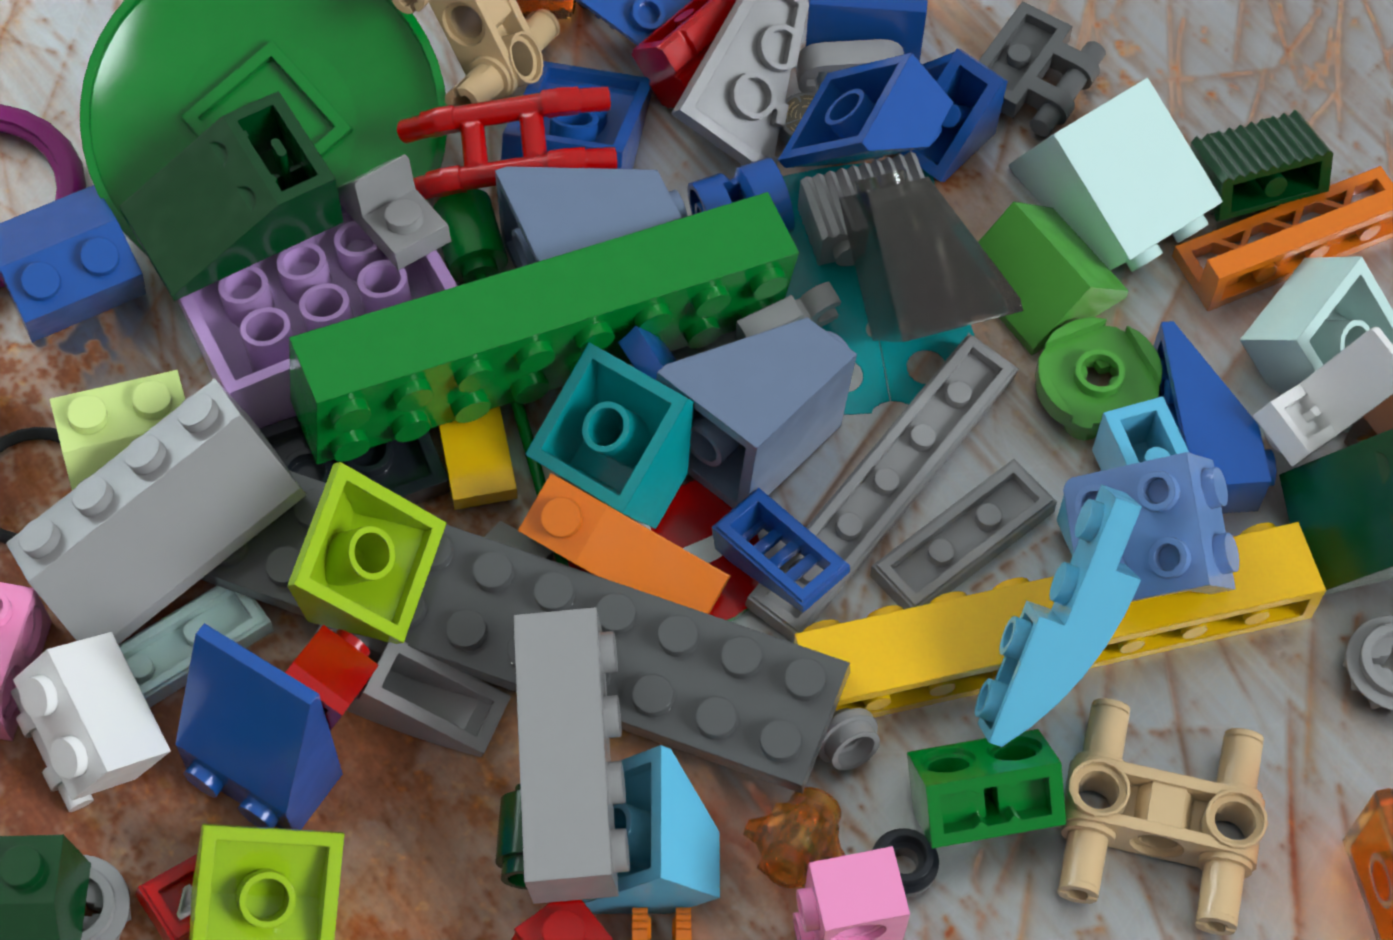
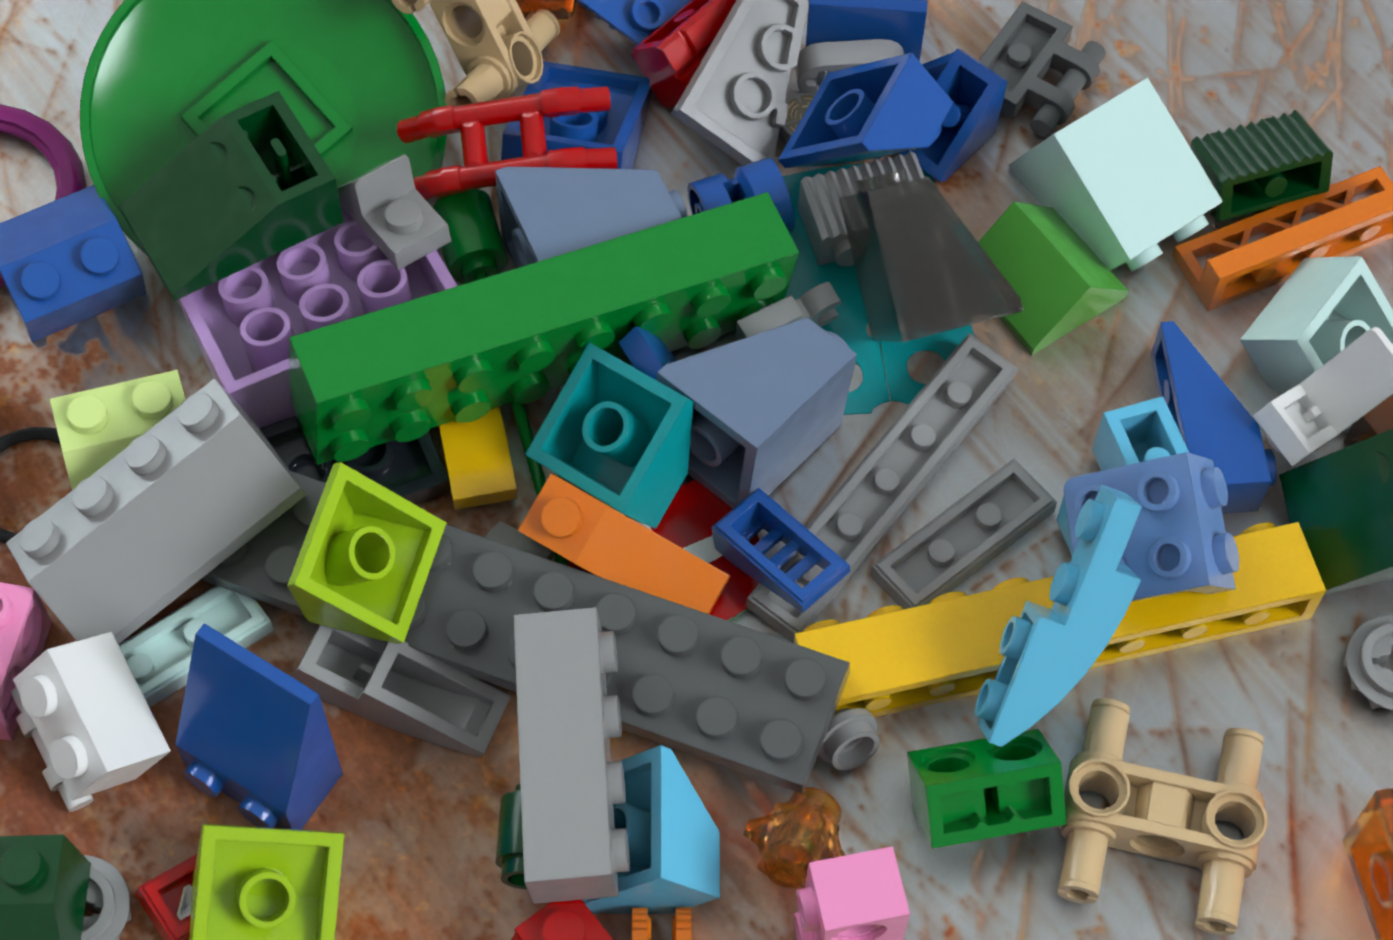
red slope [285,625,379,731] -> none
black plate [872,828,939,897] -> none
bright green plate [1035,317,1162,441] -> none

